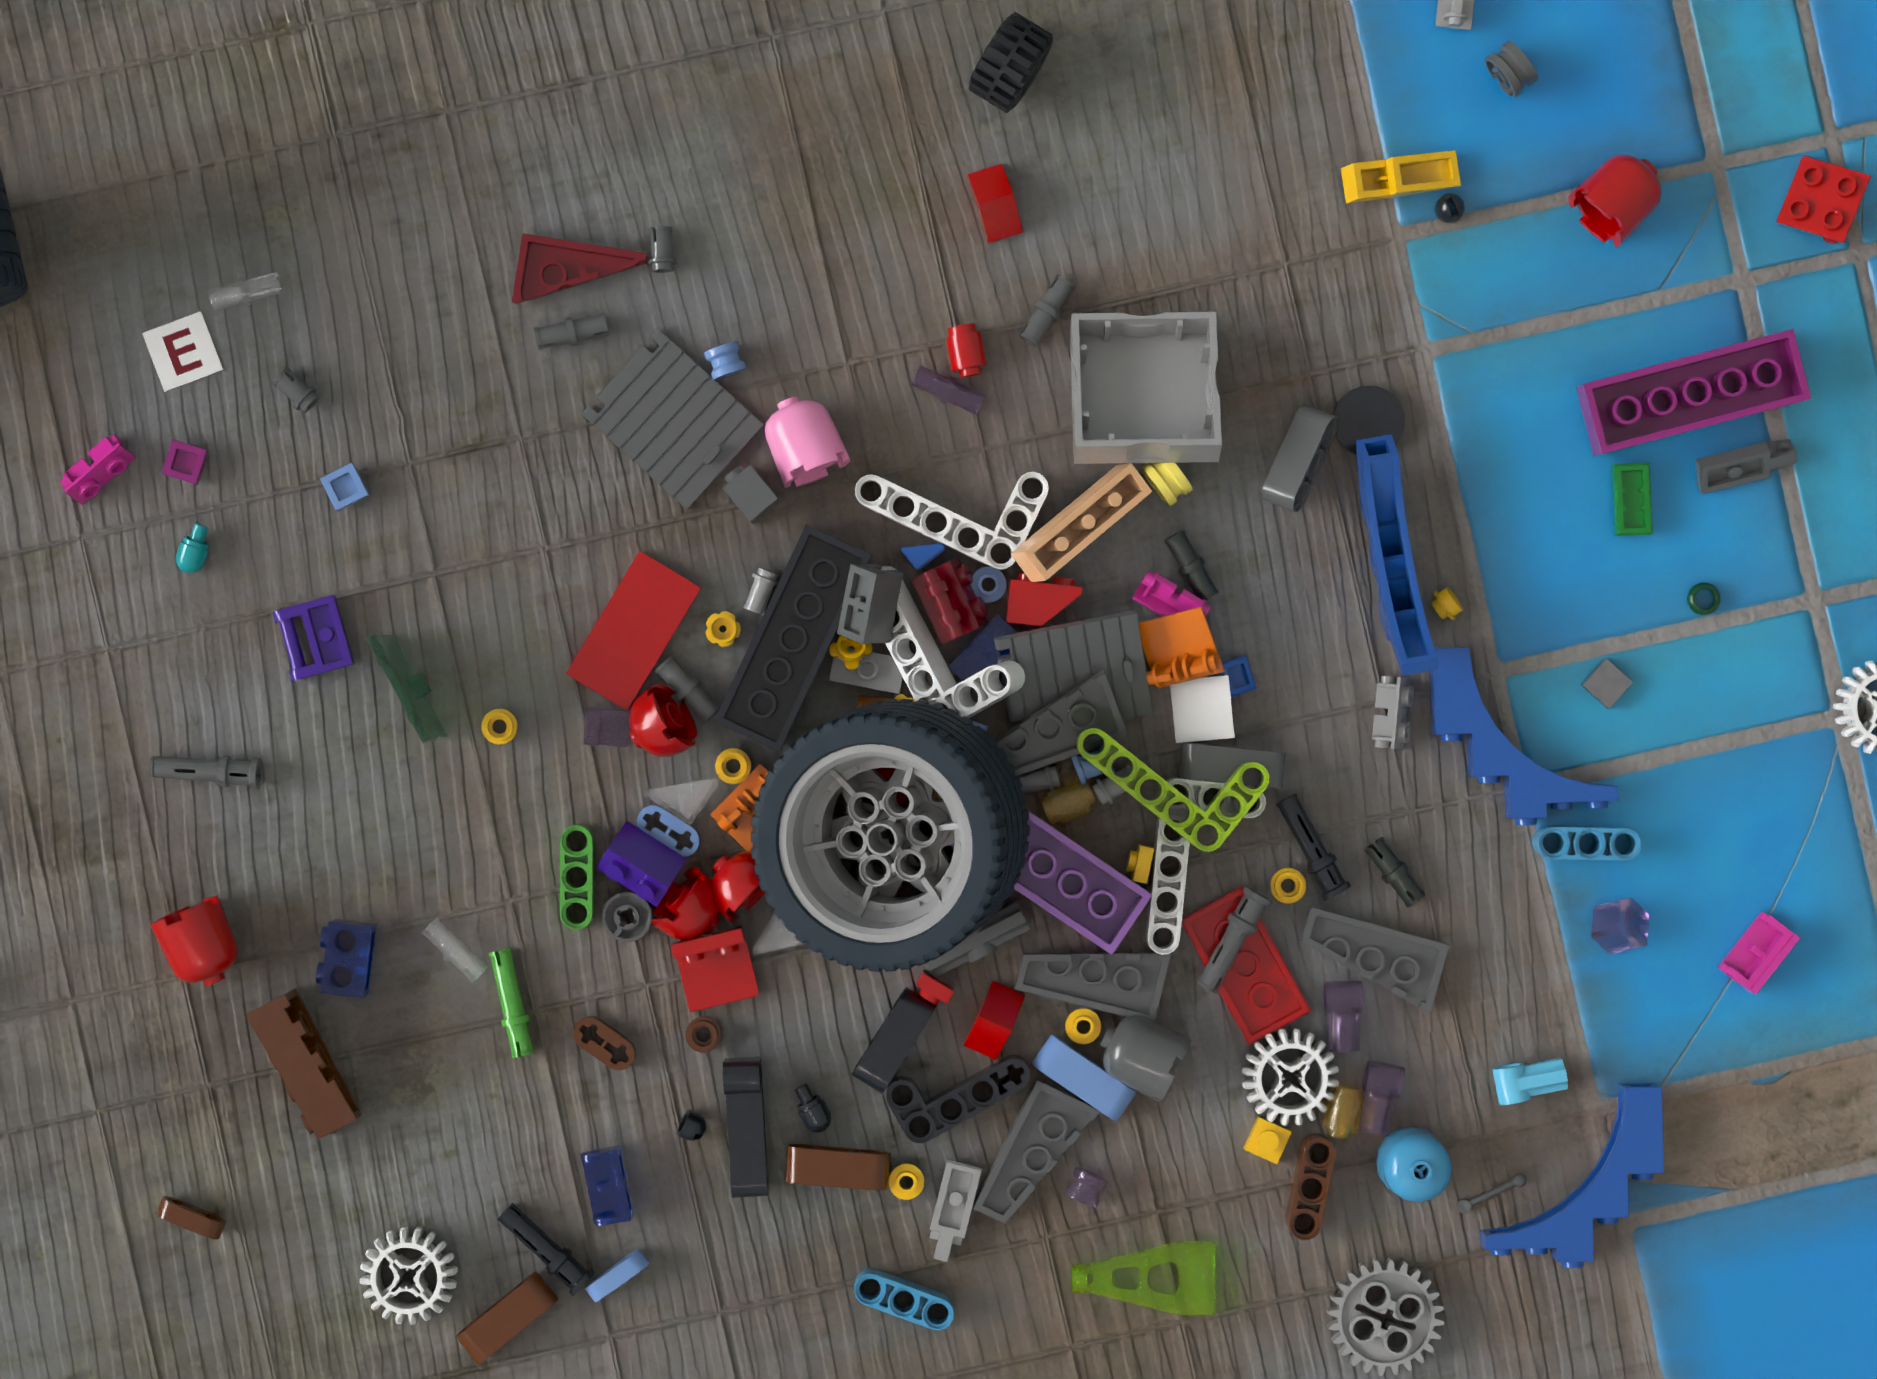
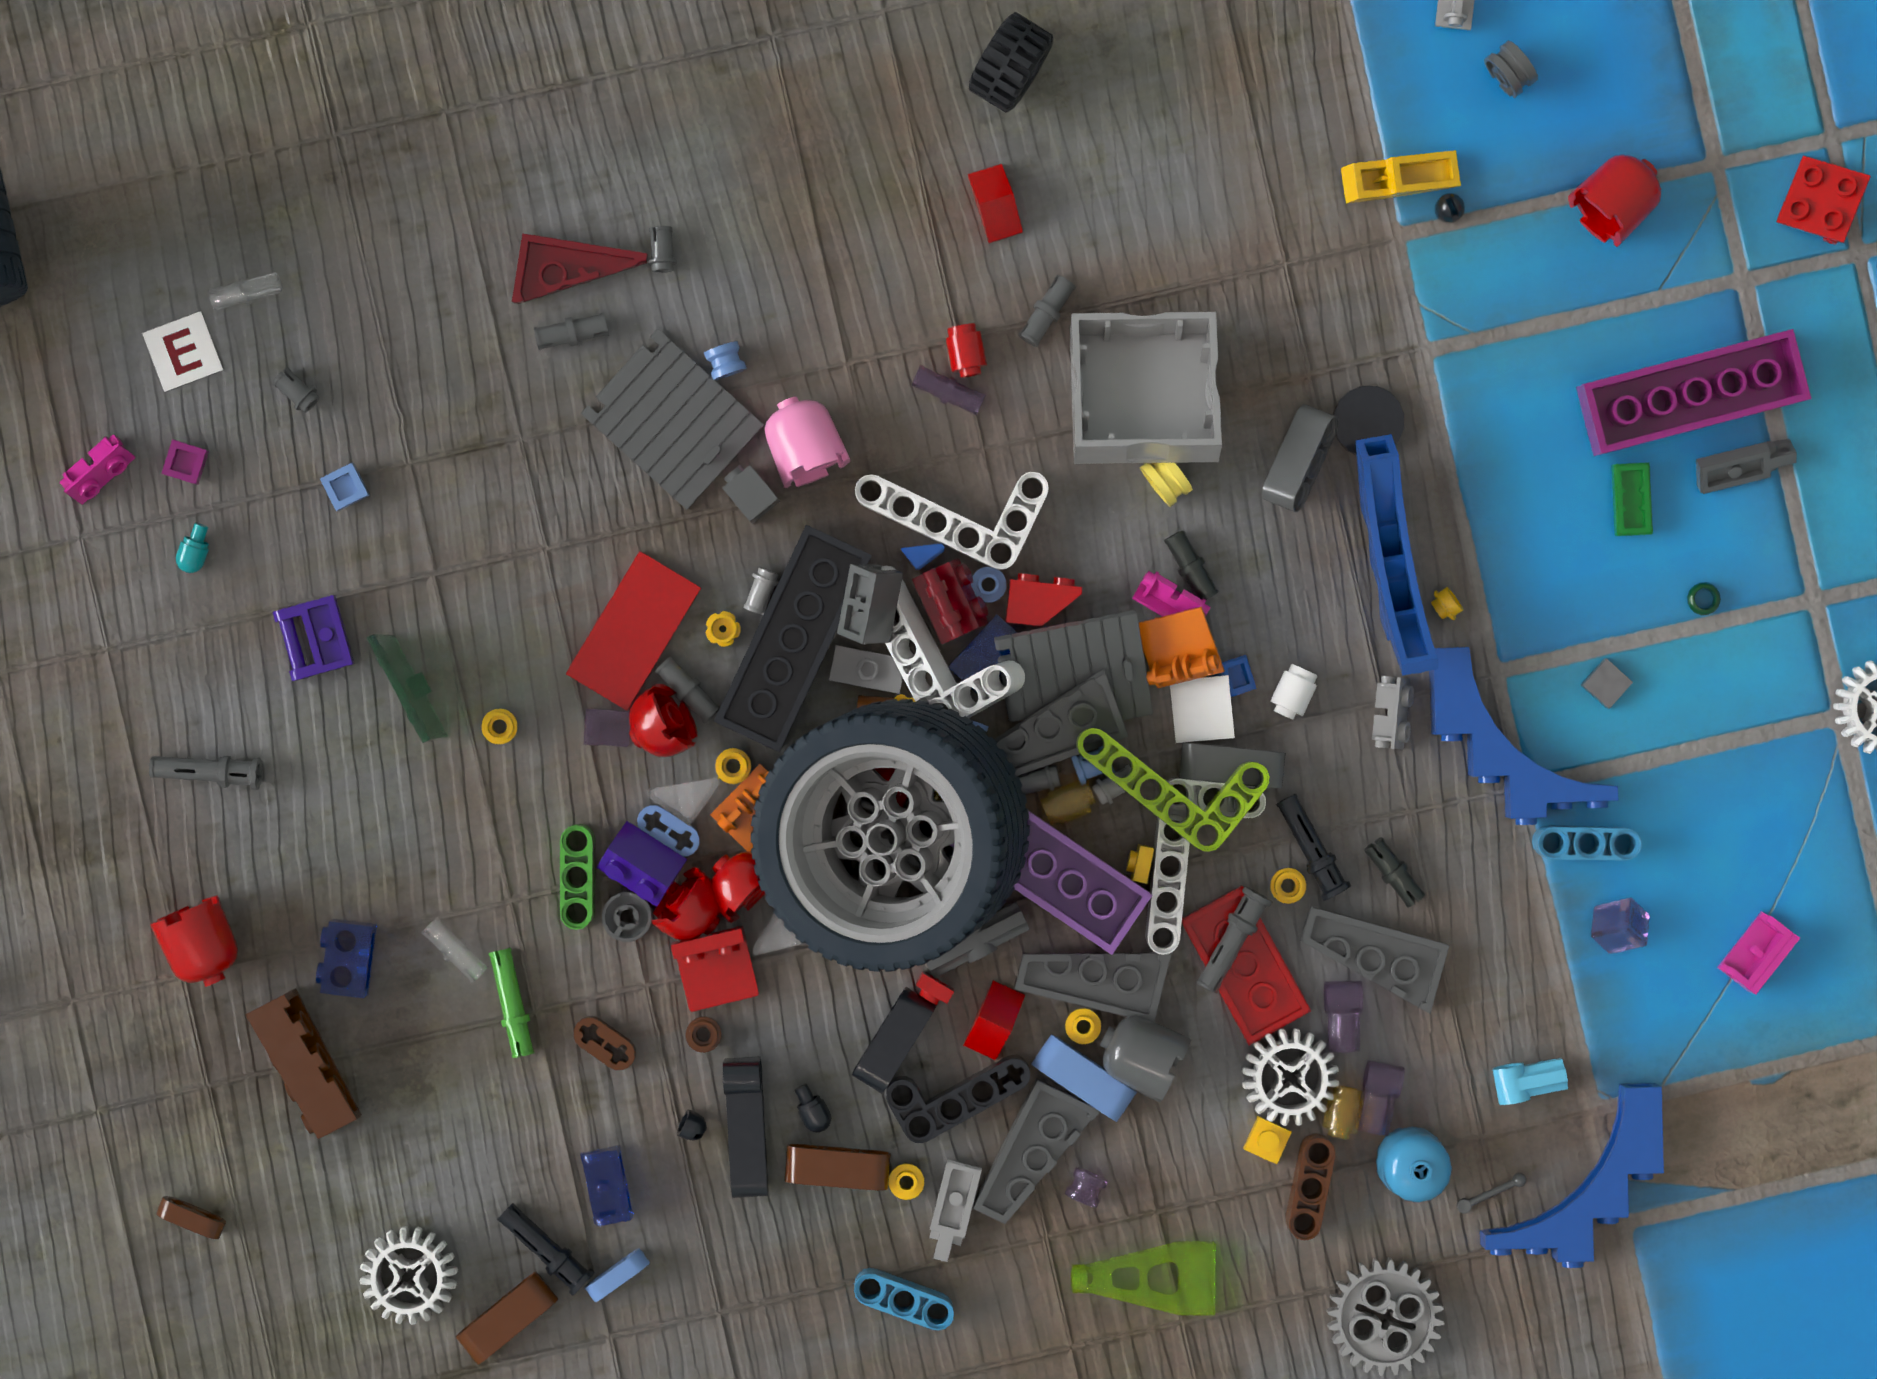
yellow plate [829,635,872,670] -> none
light nougat brick [1010,463,1152,582] -> none
none -> white brick [1270,664,1317,720]

